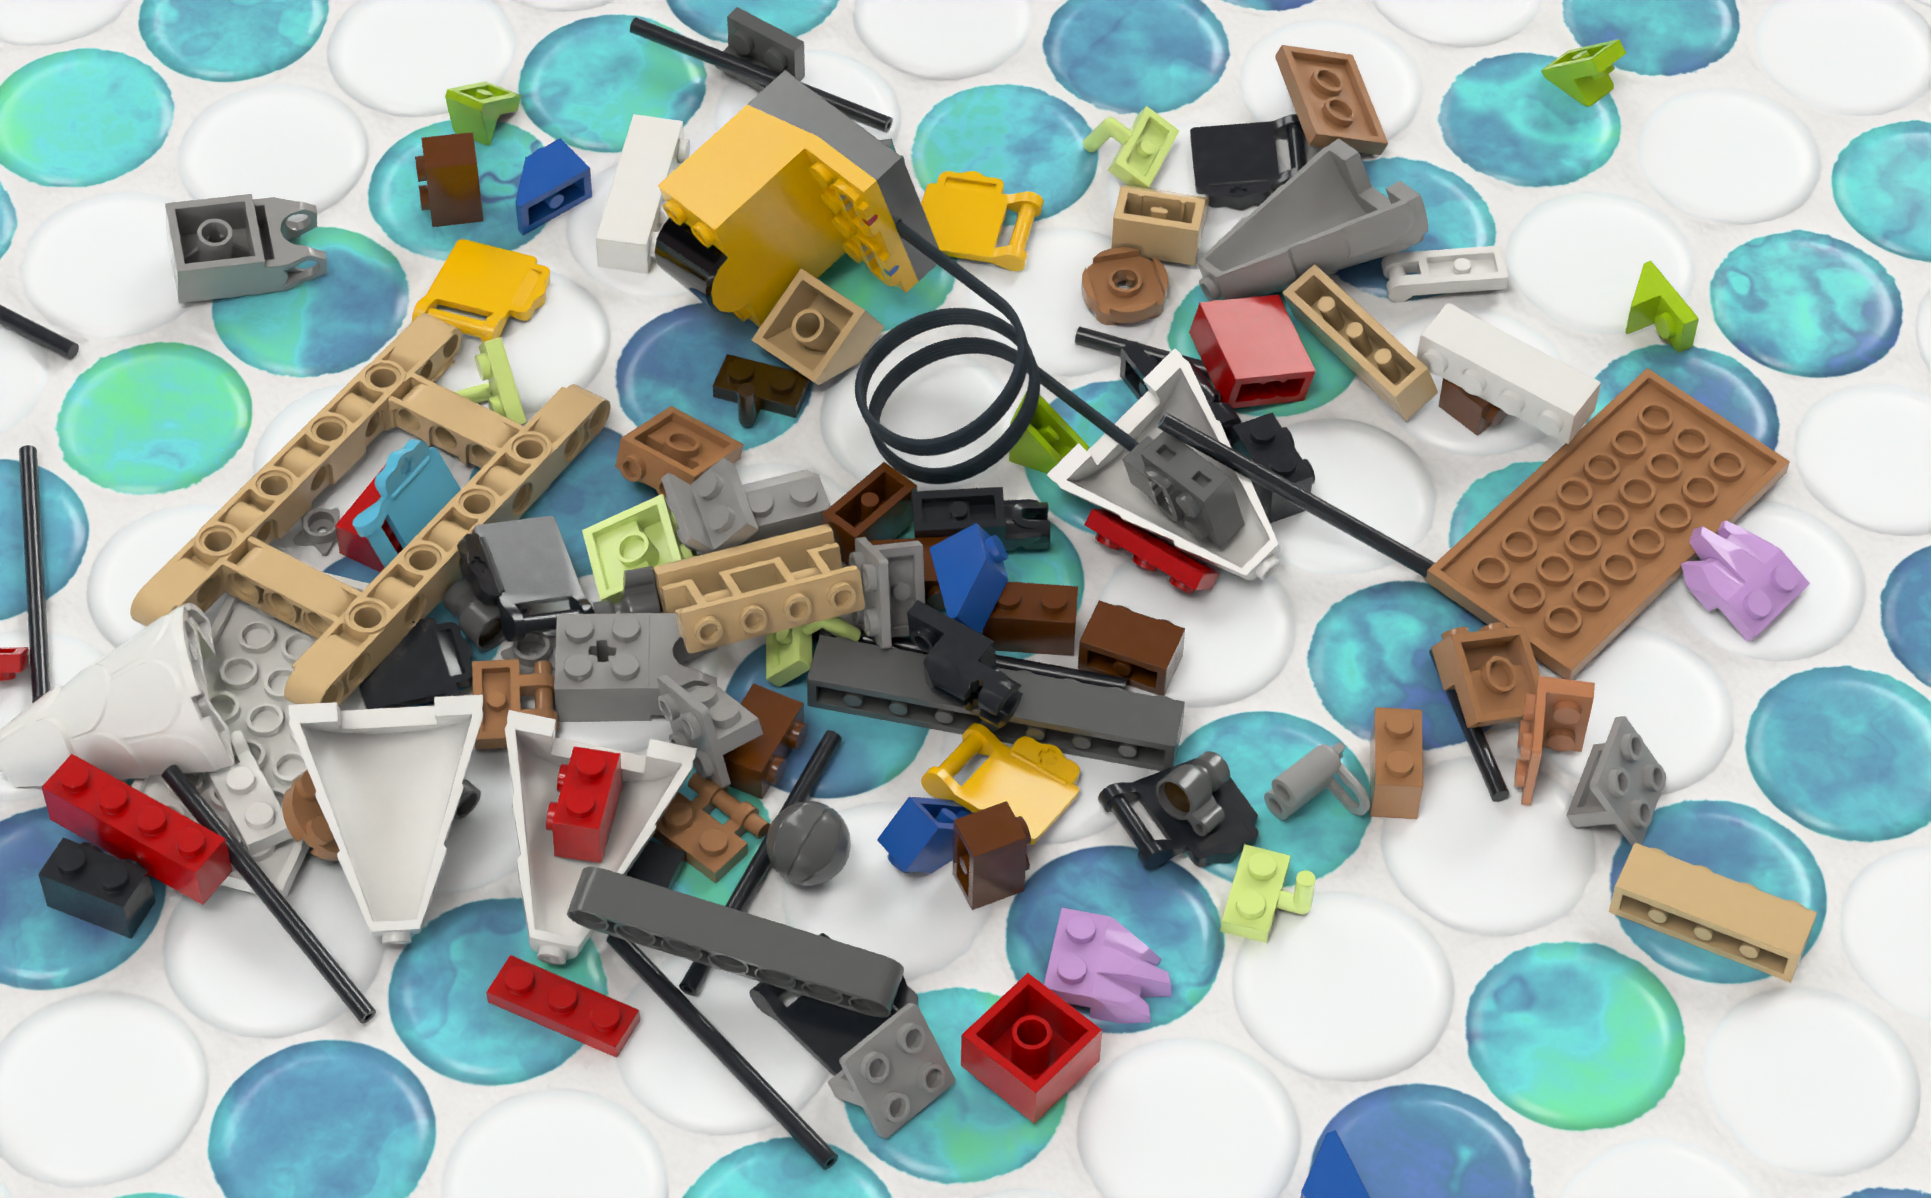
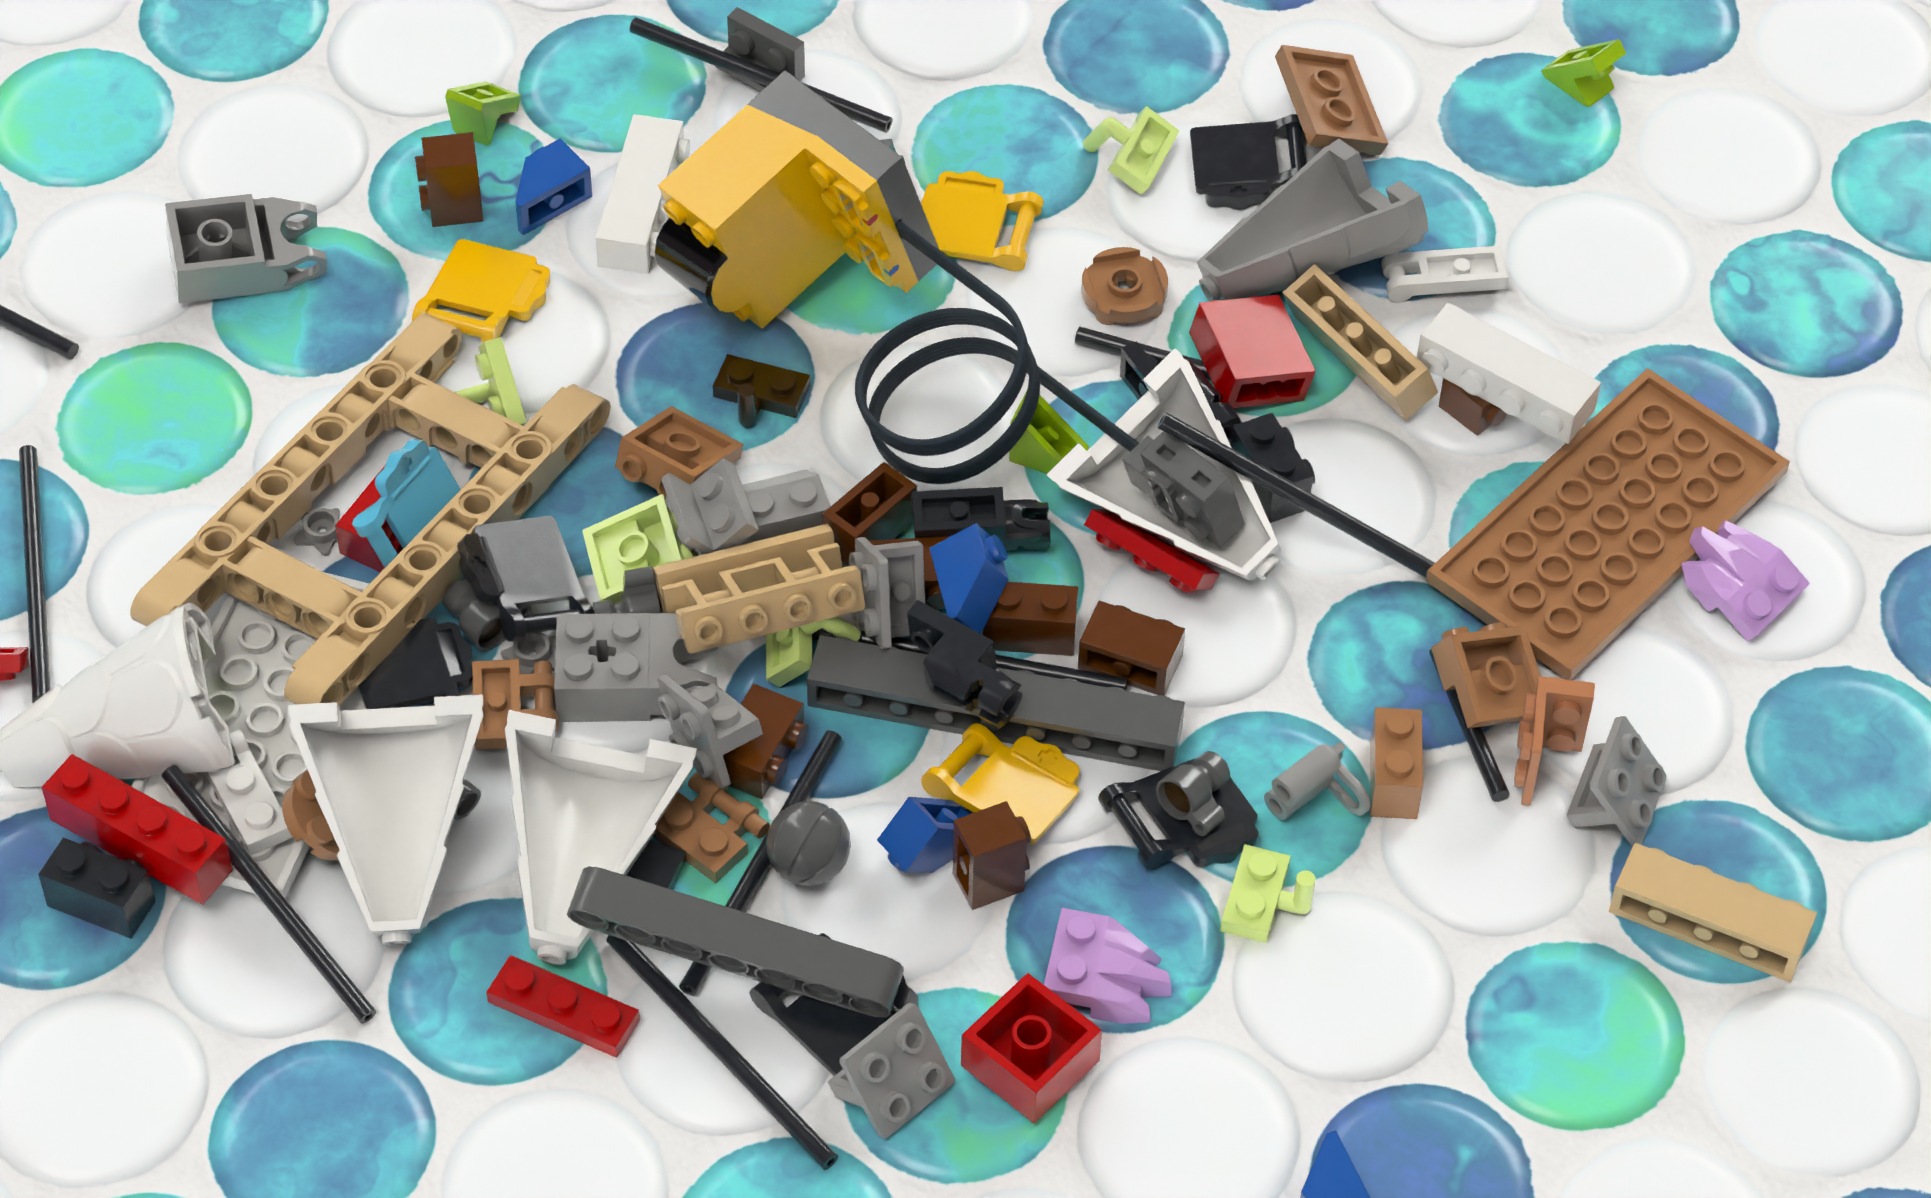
red brick [546,746,623,863] -> none
tan slope [751,269,884,385] -> none
tan slope [1111,185,1209,266] -> none
lime slope [1625,260,1699,353] -> none

